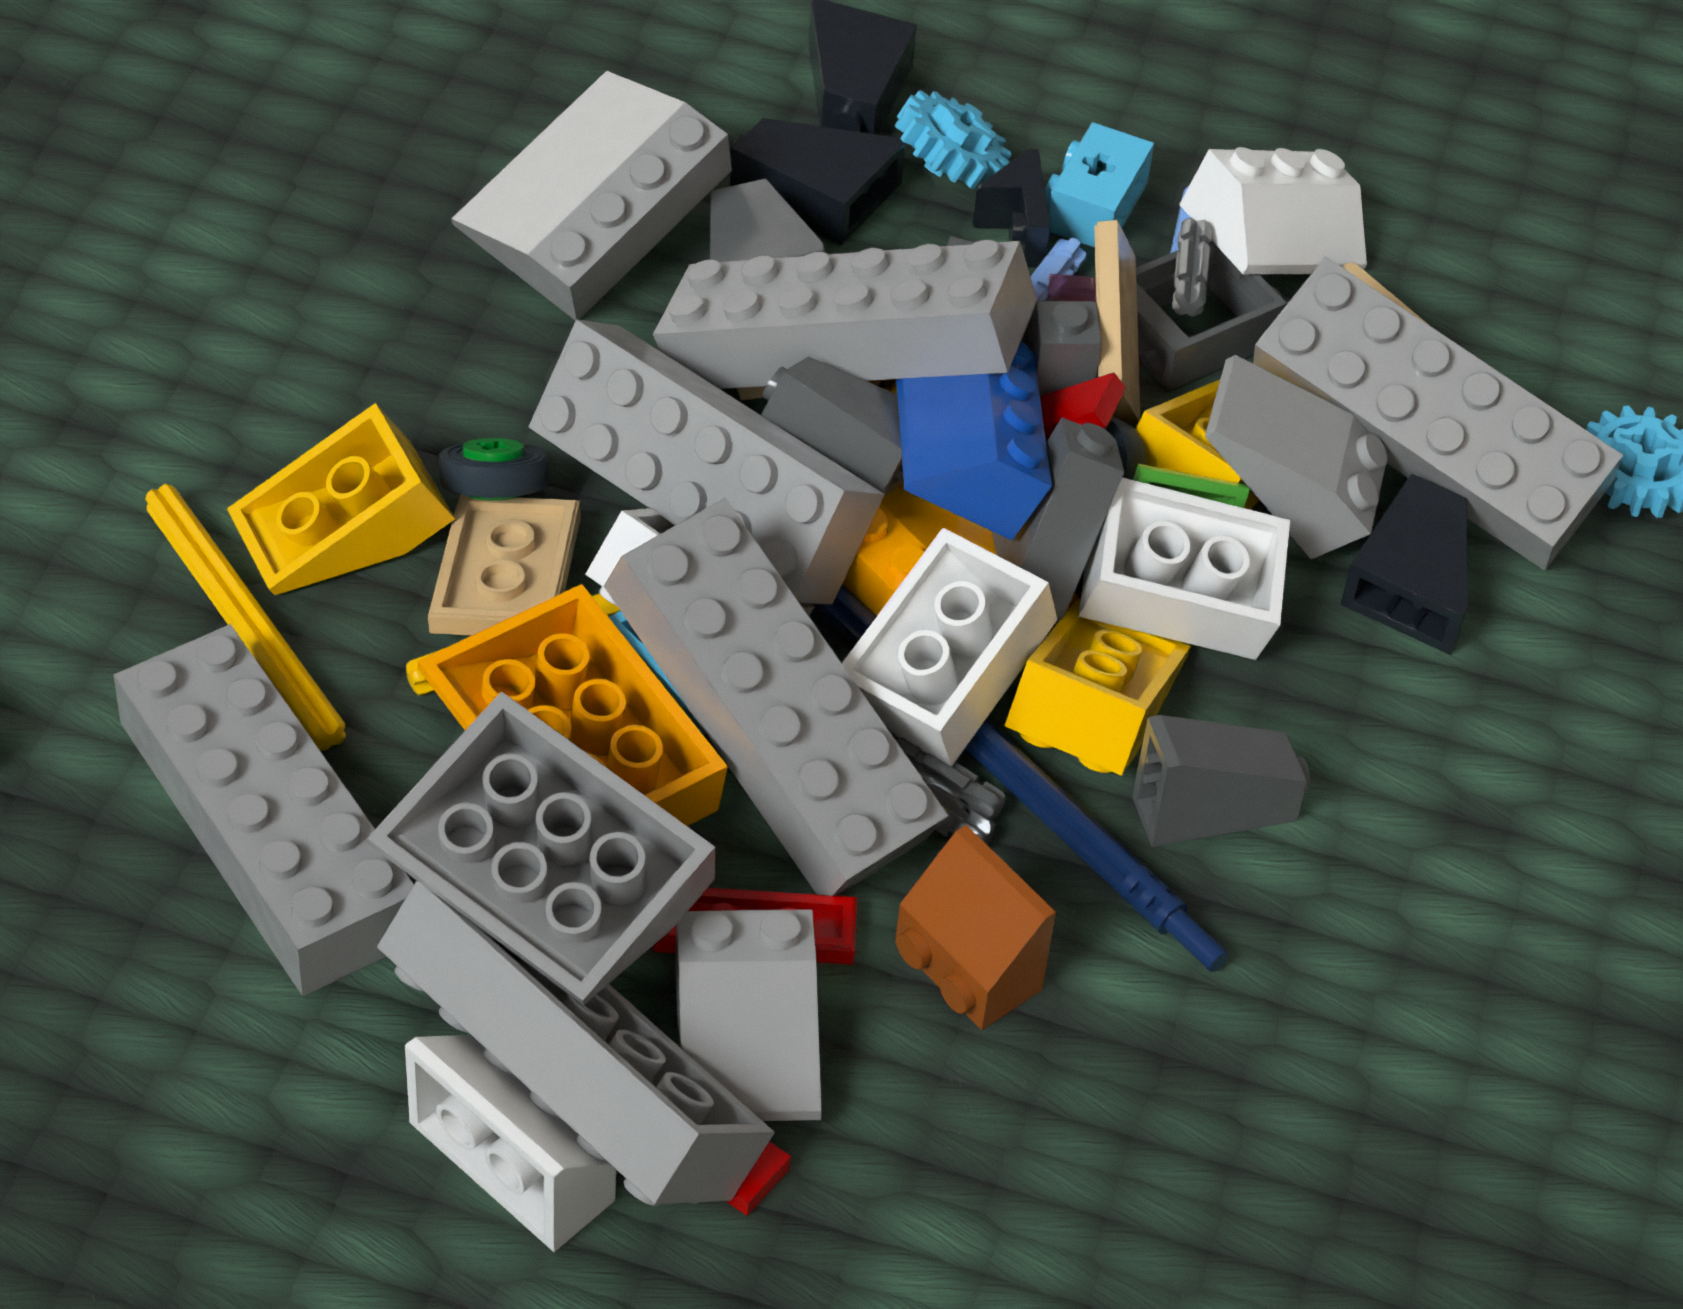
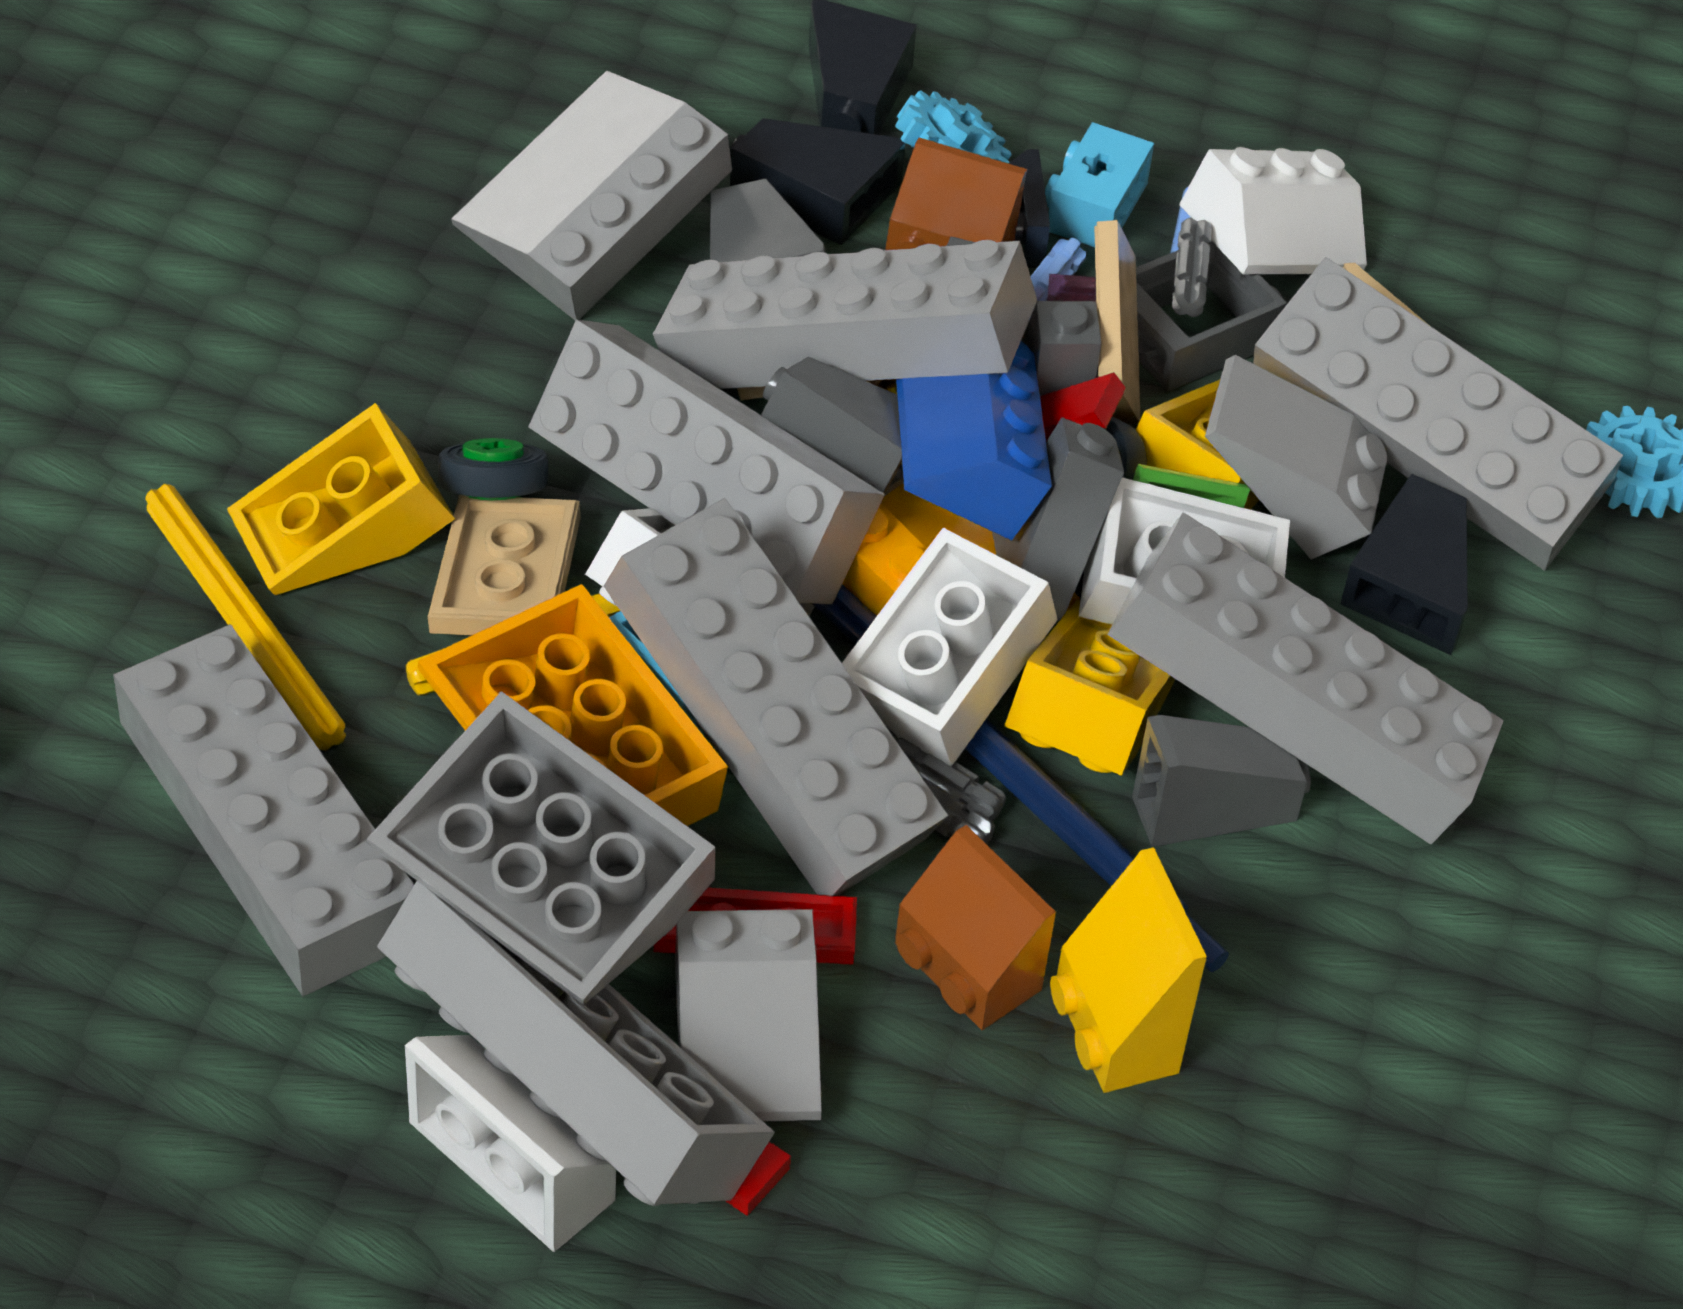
none -> dark orange slope [885,137,1027,250]
none -> yellow slope [1050,847,1207,1093]
none -> light grey brick [1107,512,1504,844]

